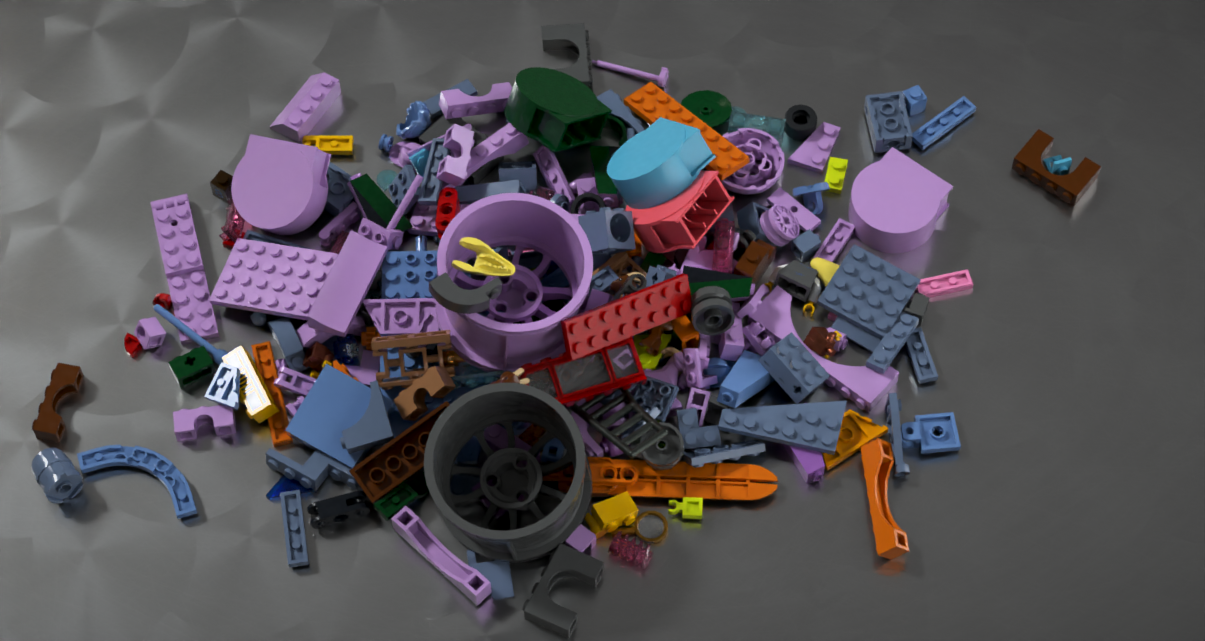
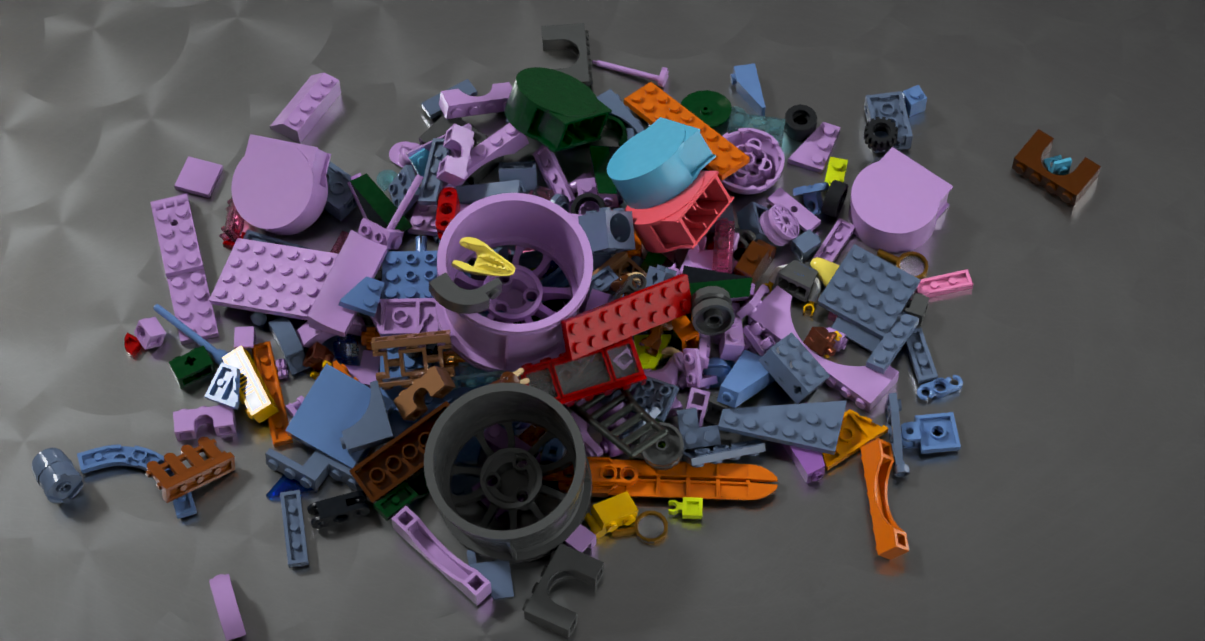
reddish brown arch [32,363,84,443] -> none
red tile [152,293,173,310] -> none
dark brown brick [210,170,233,203] -> none
lavender plate [273,366,316,397] -> none
yellow plate [302,135,354,155] -> none
lavender plate [319,201,361,249] -> none
medium blue bush [378,134,394,152] -> none
medium blue hair [396,101,432,139] -> none
clear pink piece [608,531,654,570] -> none
medium blue plate [912,96,976,150] -> none
none -> dark orange fence [146,436,235,503]
none -> lavender tile [174,156,223,198]
none -> lavender arch [209,574,246,641]
none -> lavender panel [234,326,256,349]
none -> medium blue wing [338,276,385,317]
none -> medium blue slope [730,63,766,118]
none -> black tyre [822,180,849,218]
none -> black tyre [864,117,898,152]
none -> piece [877,249,929,279]
none -> medium blue piece [917,375,963,401]

